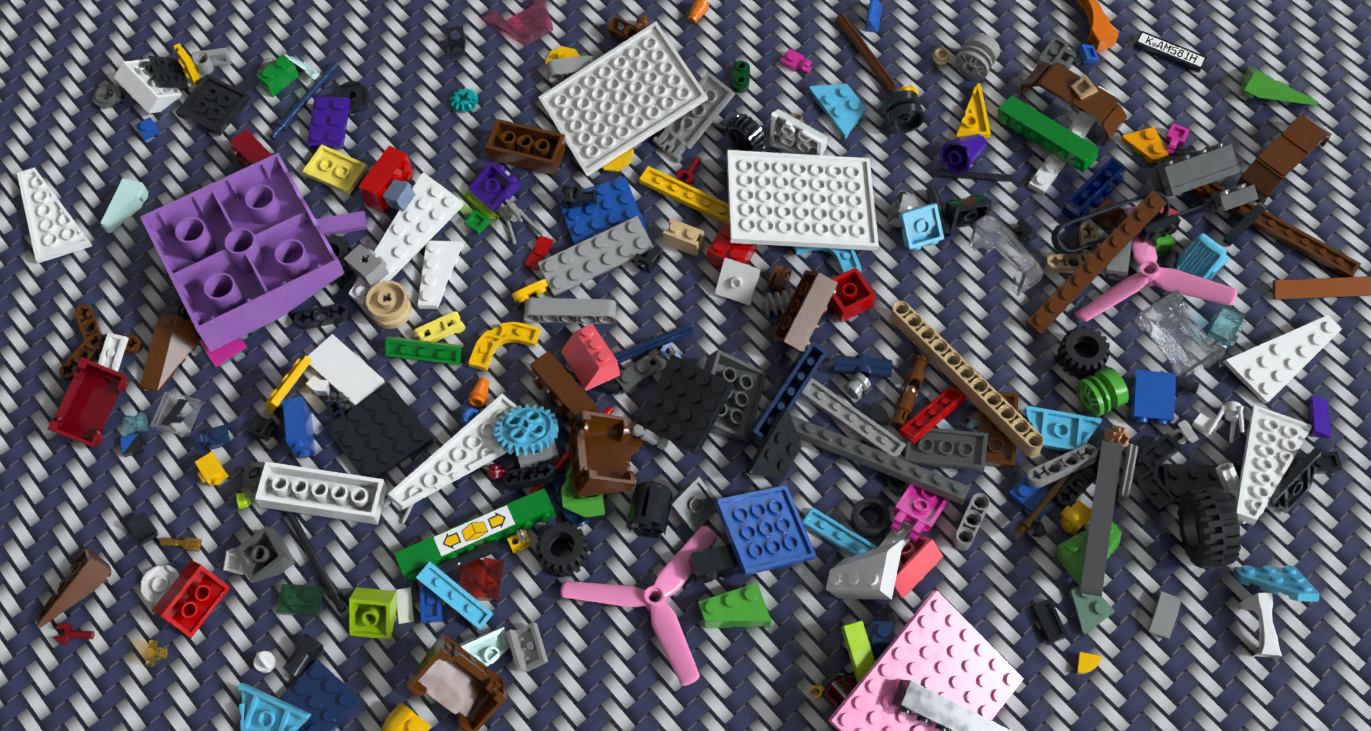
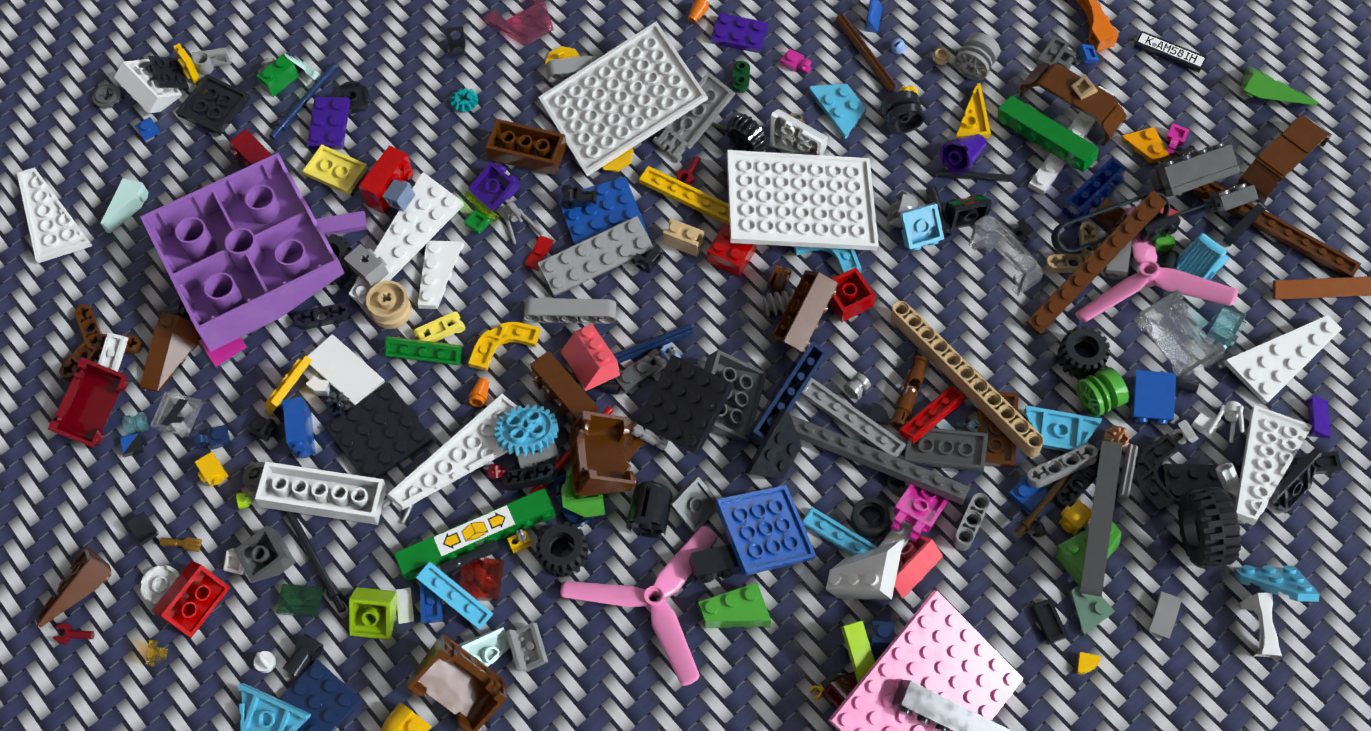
blue tile [460,408,479,426] -> none
yellow plate [512,279,548,303] -> none
reddish brown piece [607,15,650,42] -> none
white plate [715,258,761,306] -> none
dark blue piece [833,354,893,378] -> none
none -> dark purple plate [710,13,769,53]
none -> light blue hinge [891,38,905,54]

